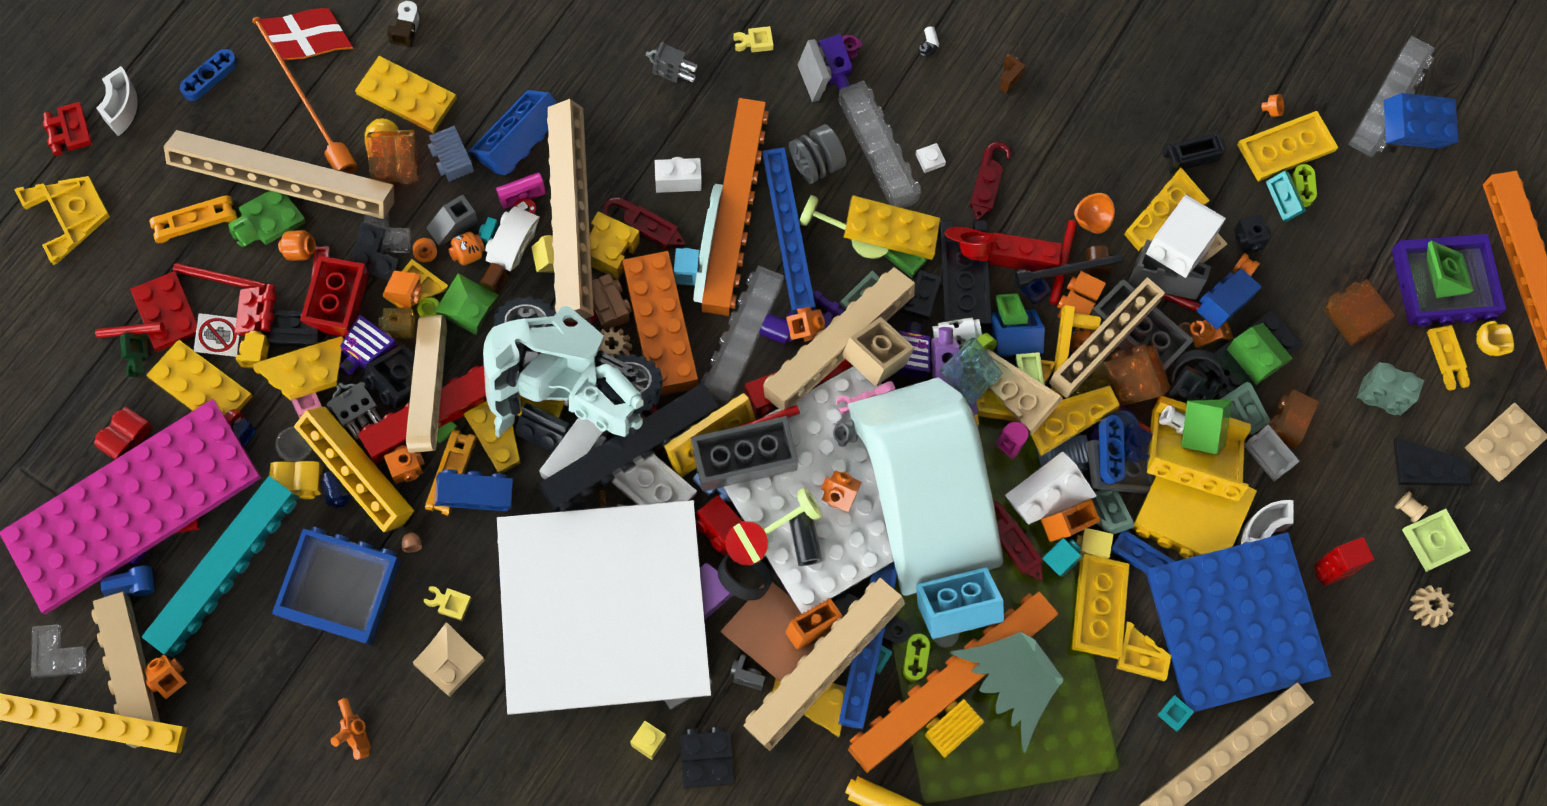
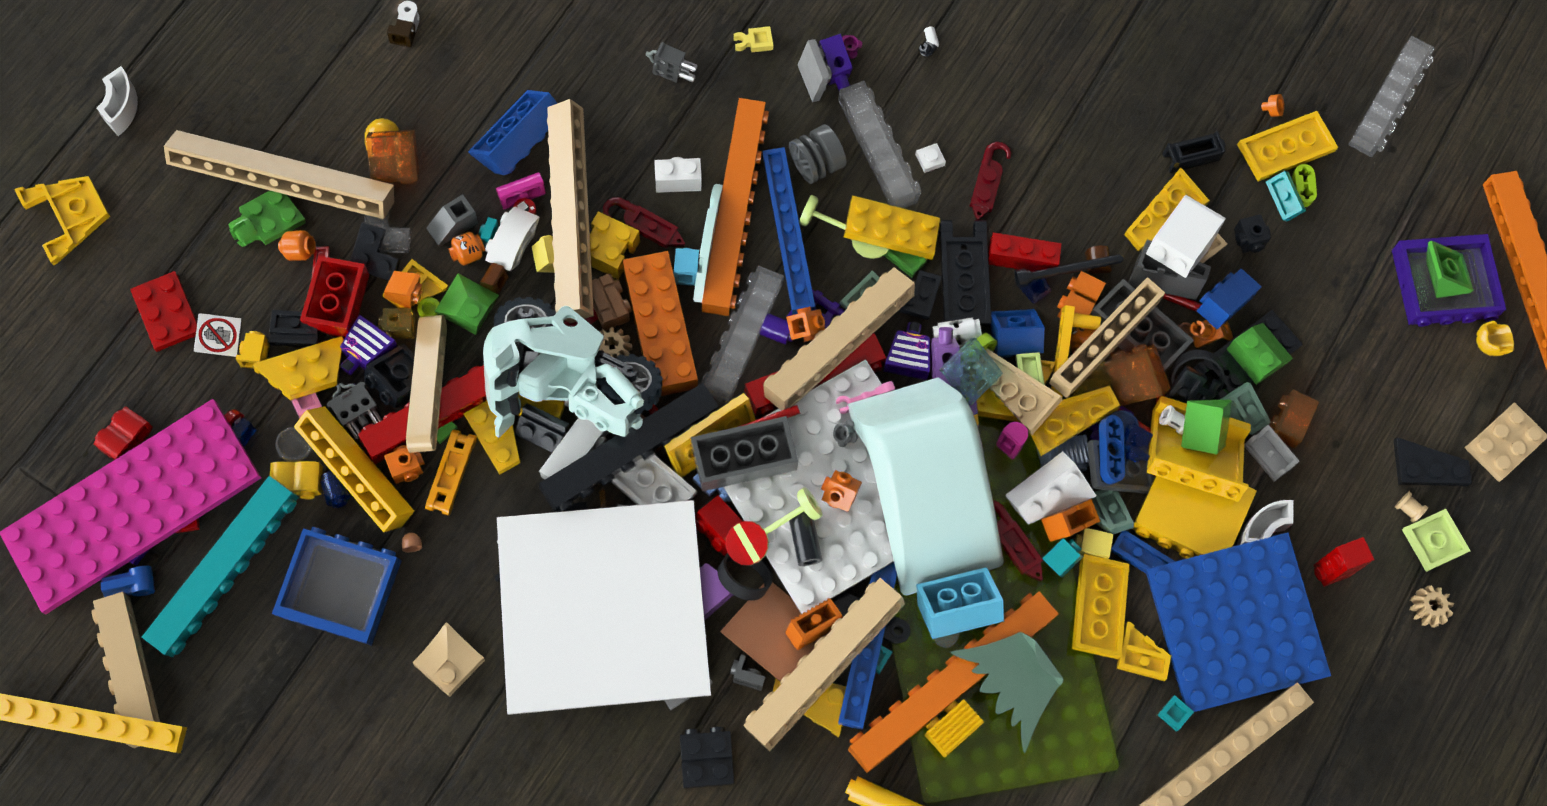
clear plate [31,624,86,678] -> none
red plate [43,102,93,156] -> none
red bar [95,322,165,338] -> none
dark green plate [120,333,149,378] -> none
orange brick [144,655,187,699] -> none
yellow plate [147,340,253,415] -> none
light orange plate [149,195,237,243] -> none
red bar [173,263,267,290] -> none
blue beam [180,49,237,101] -> none
red plate [235,284,277,336] -> none
flag [252,8,358,174] -> none
orange piece [331,698,371,760] -> none
yellow plate [355,56,457,134] -> none
orange tile [413,238,437,263] -> none
light yellow plate [424,586,472,621] -> none
sand blue brick [427,126,474,182] -> none
blue brick [434,469,513,512] -> none
light yellow brick [630,721,666,760] -> none
tan brick [842,317,915,387] -> none
lime beam [903,634,930,682] -> none
red piece [945,227,998,261] -> none
bright green tile [995,294,1028,325] -> none
reddish brown bracket [1000,54,1026,94] -> none
red bar [1049,220,1077,305] -> none
orange helmet [1074,193,1115,234] -> none
orange wheel [1231,253,1260,276] -> none
clear orange brick [1323,279,1395,346] -> none
sand green brick [1356,362,1424,416] -> none
blue brick [1384,93,1458,149] -> none
yellow hinge [1427,325,1470,391] -> none

